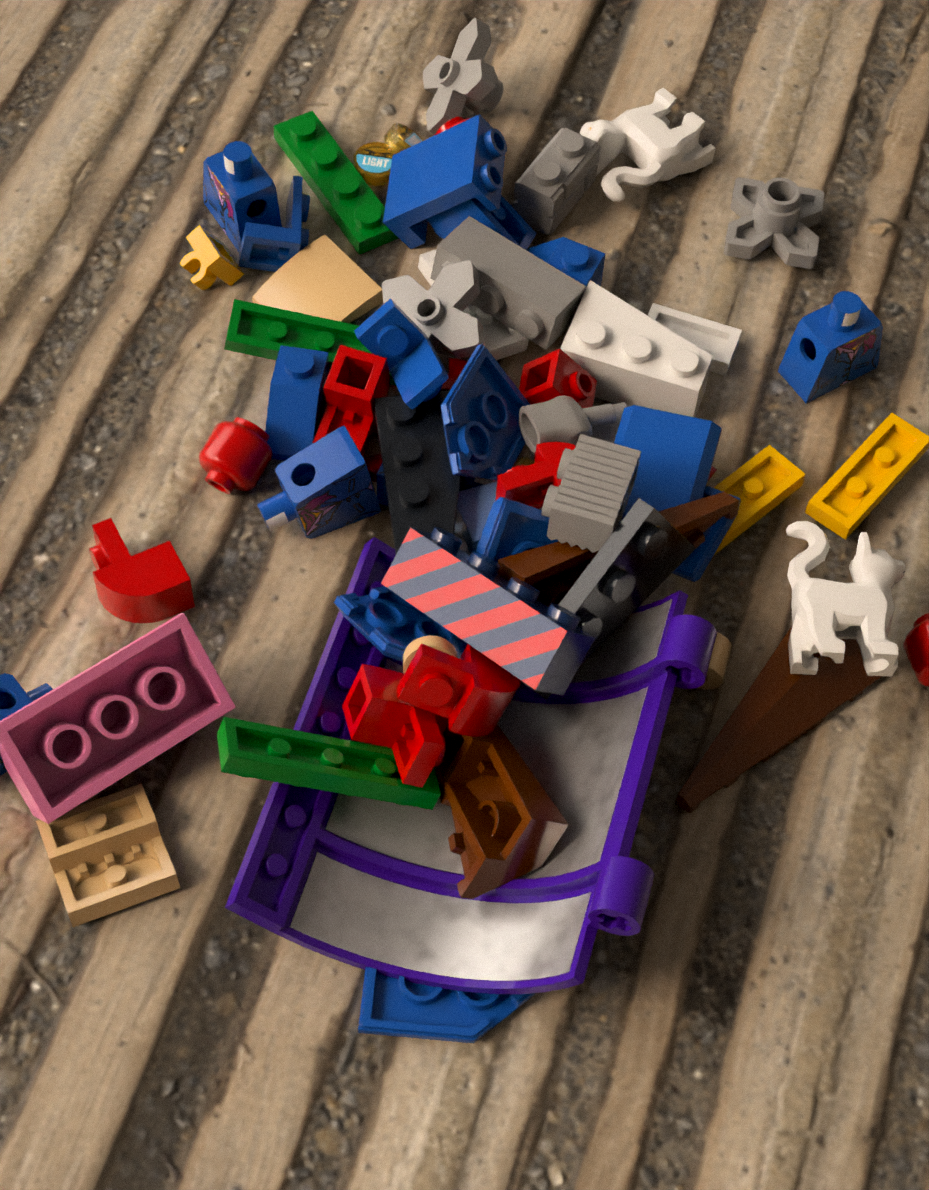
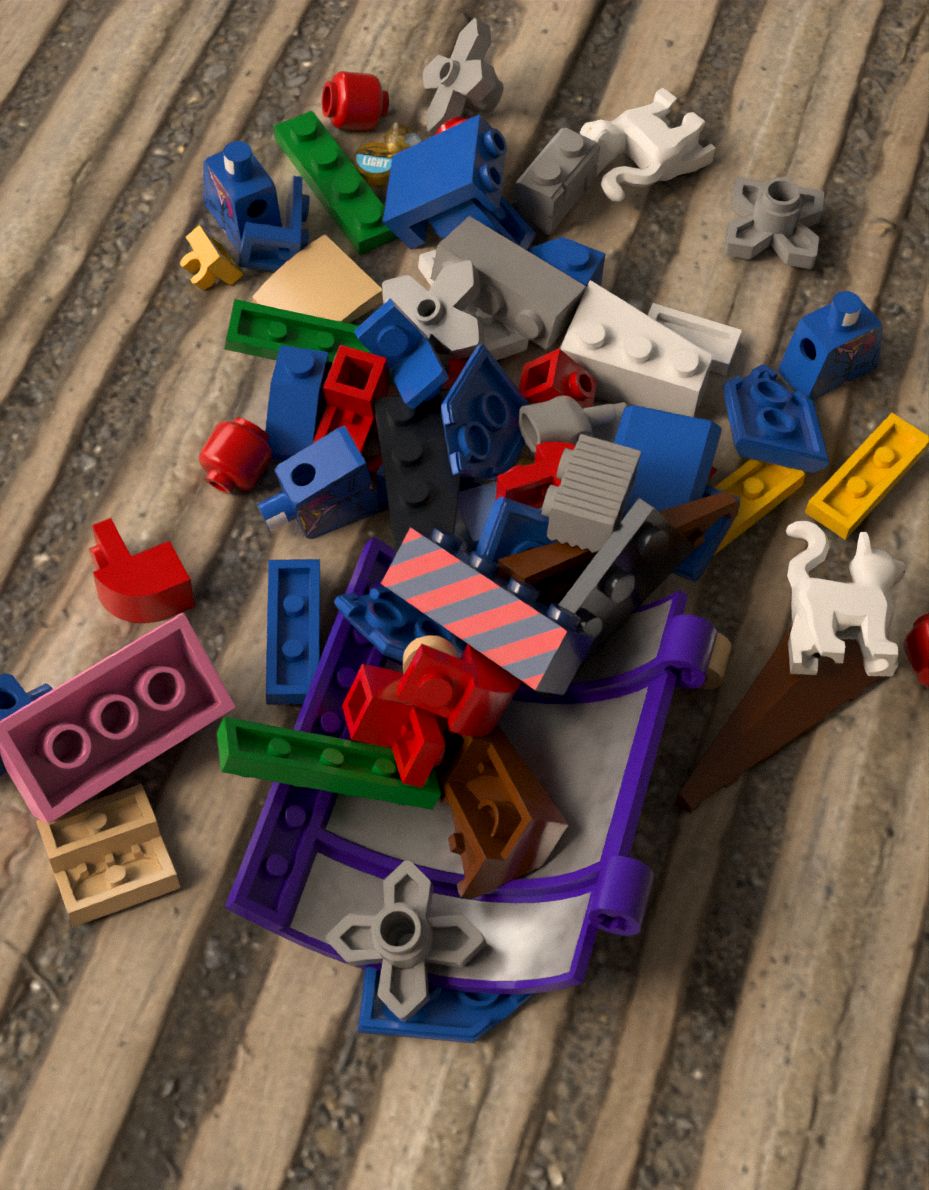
none -> blue plate [266,559,320,705]
none -> red head [321,71,389,132]
none -> light grey plant [326,860,486,1022]
none -> blue tile [722,364,829,473]

